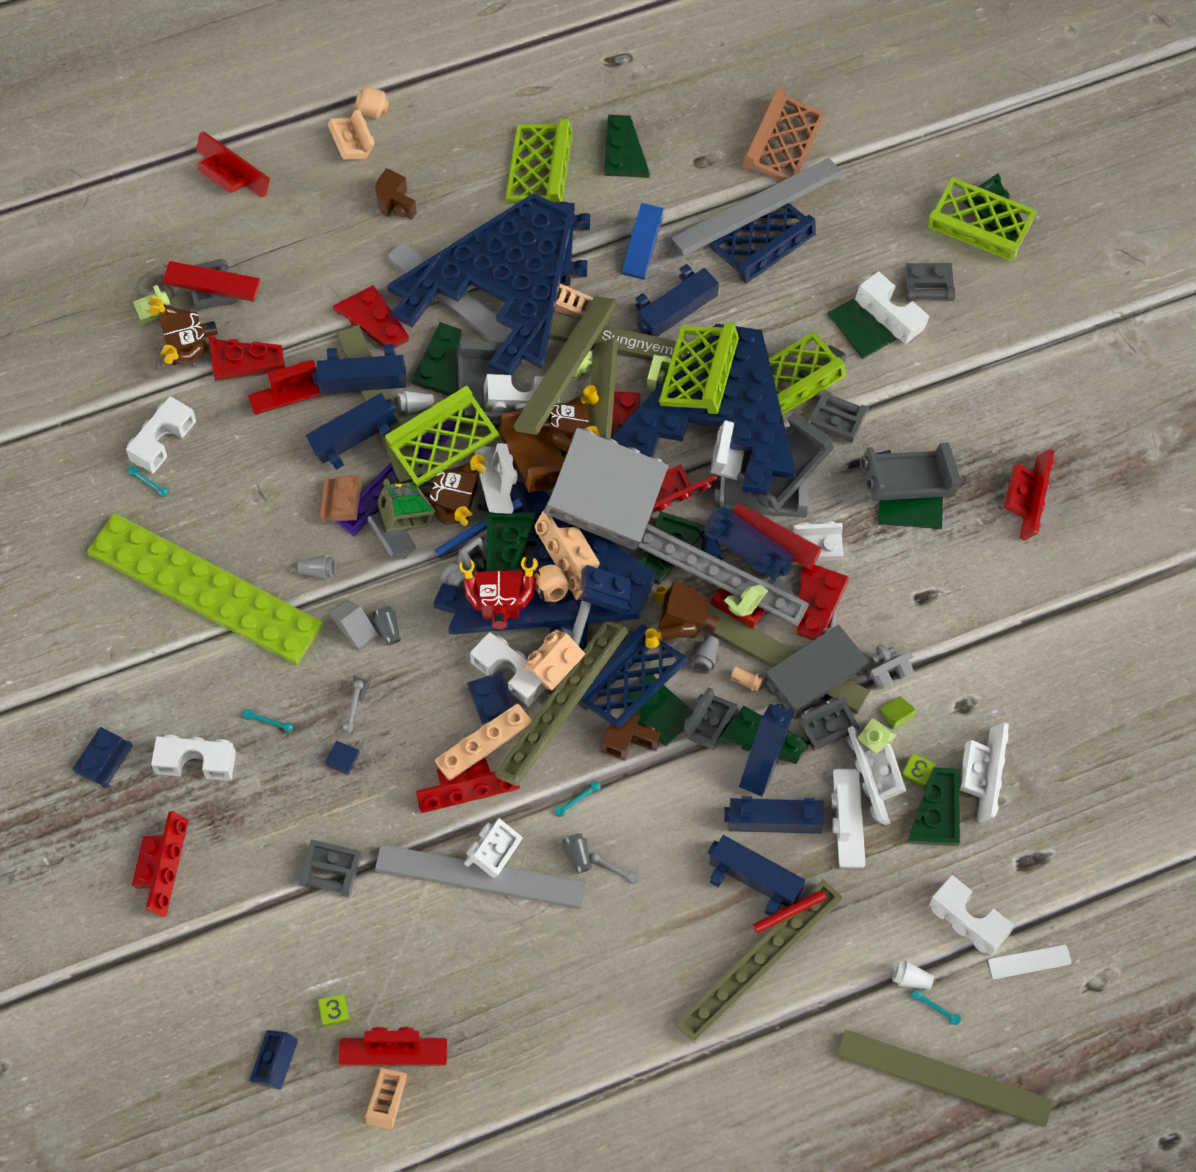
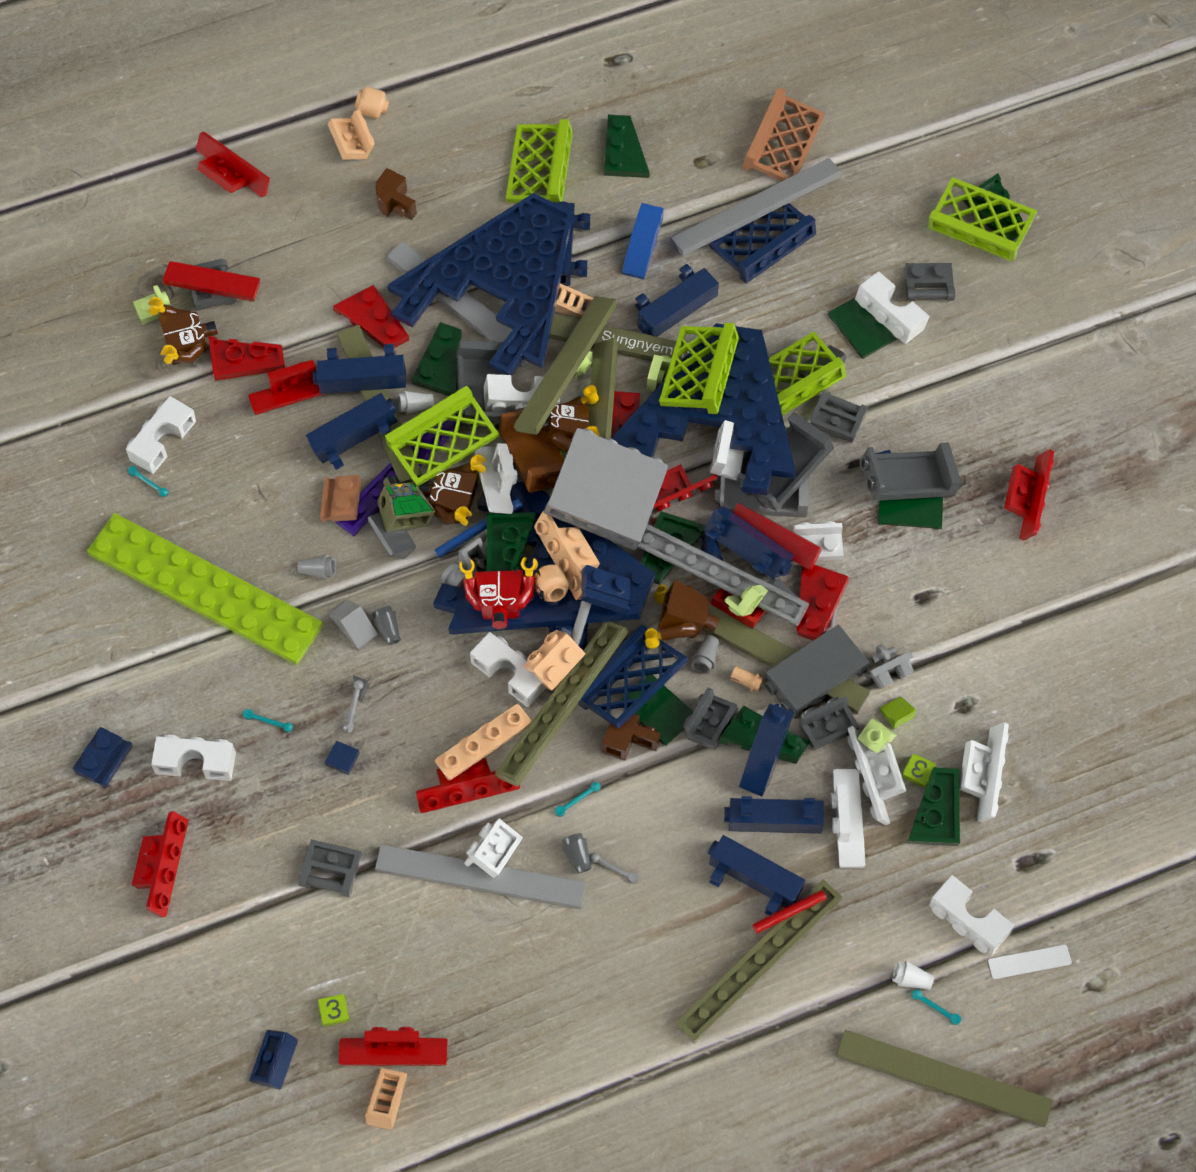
dark blue plate [467,671,514,725] -> none

